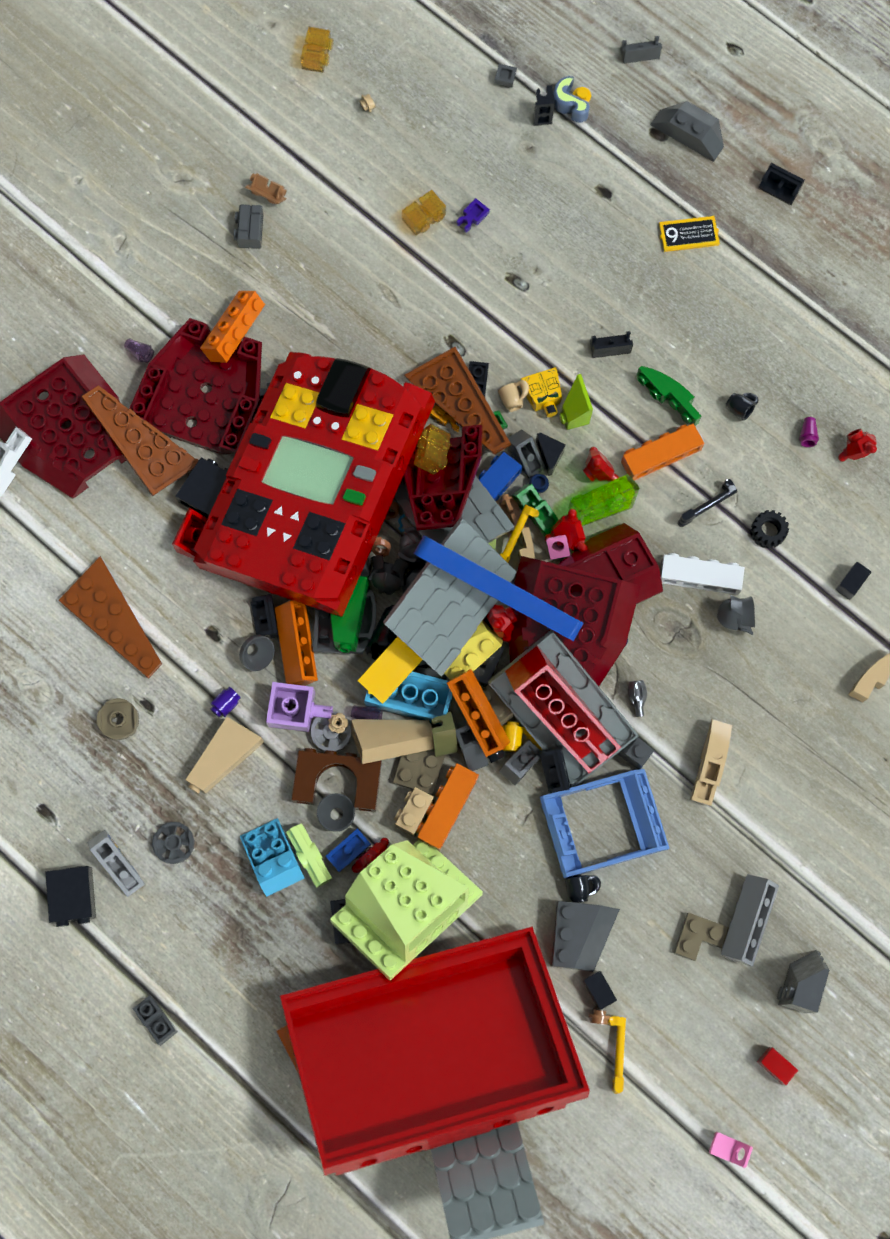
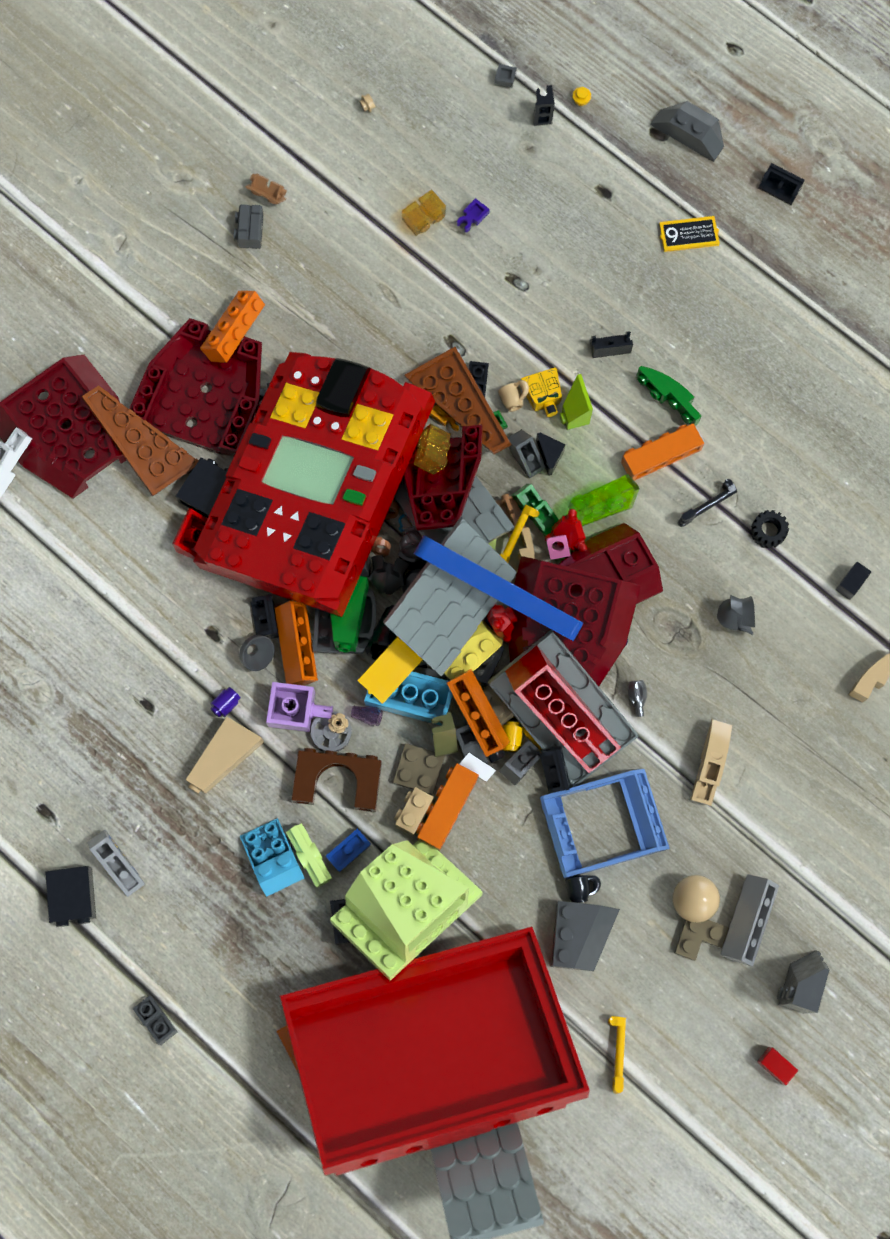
dark orange wing [59,556,162,679] -> none
dark tan plate [97,698,139,740] -> none
clear purple cone [124,338,154,363] -> none
dark grey piece [152,822,195,864] -> none
clear yellow piece [300,26,334,73] -> none
dark grey piece [317,793,355,832] -> none
tan slope [351,719,434,764] -> none
red rock [352,838,389,873] -> none
blue brick [478,452,522,501] -> none
dark blue plate [529,474,549,494] -> none
sand blue animal [553,76,590,123] -> none
red rock [583,447,620,483] -> none
black piece [583,971,617,1010] -> none
medium nougat plate [589,1009,610,1024] -> none
dark grey slope [617,737,655,770] -> none
dark grey hinge [620,36,662,64] -> none
white brick [660,553,745,595] -> none
bright pink bracket [709,1132,753,1168] -> none
black piece [726,393,759,421] -> none
magenta cone [799,417,819,448] -> none
red rock [838,429,877,462] -> none
none -> white sticker [460,753,496,781]
none -> tan piece [673,875,720,923]

